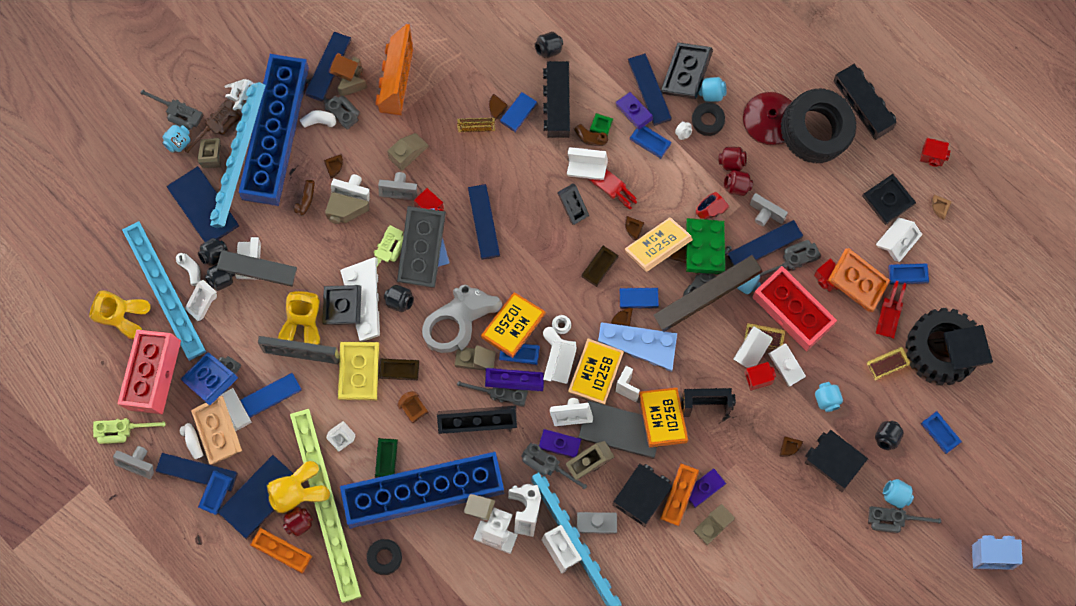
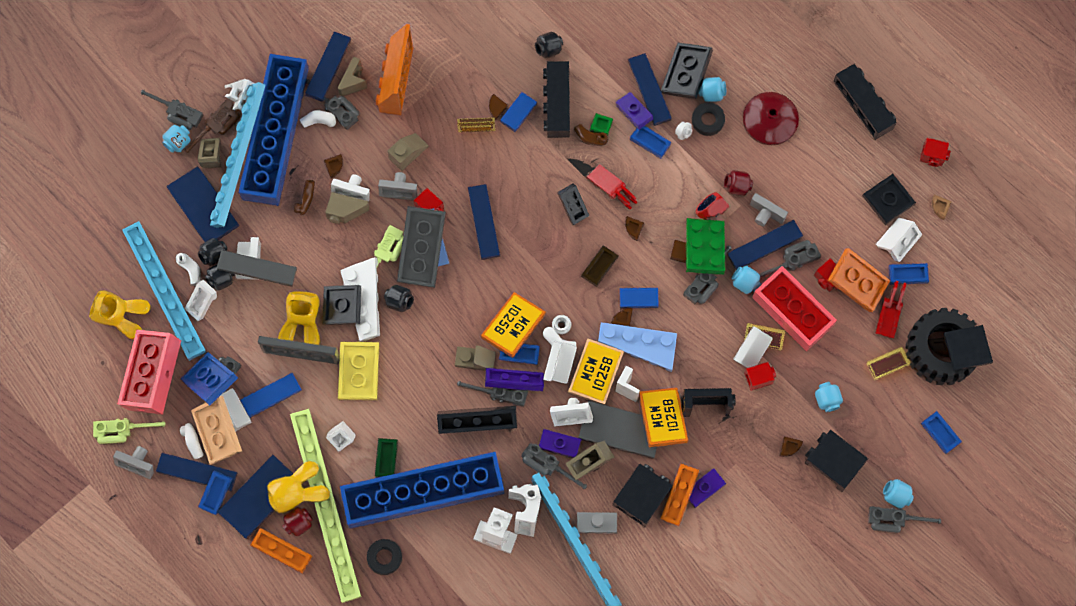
dark orange tile [329,53,358,81] -> none
dark brown tile [379,358,419,381] -> none
dark orange tile [397,391,428,424] -> none
light grey animal [422,284,502,353] -> none
slope [464,494,495,520] -> none
white panel [542,525,582,573] -> none
white panel [567,147,608,180] -> none
tile [625,218,692,272] -> none
dark brown tile [653,255,763,332] -> none
dark tan slope [693,504,735,545] -> none
dark red head [719,147,747,171] -> none
white tile [768,343,806,387] -> none
black tyre [781,88,857,163] -> none
black head [875,421,904,451] -> none
light blue brick [972,535,1022,570] -> none

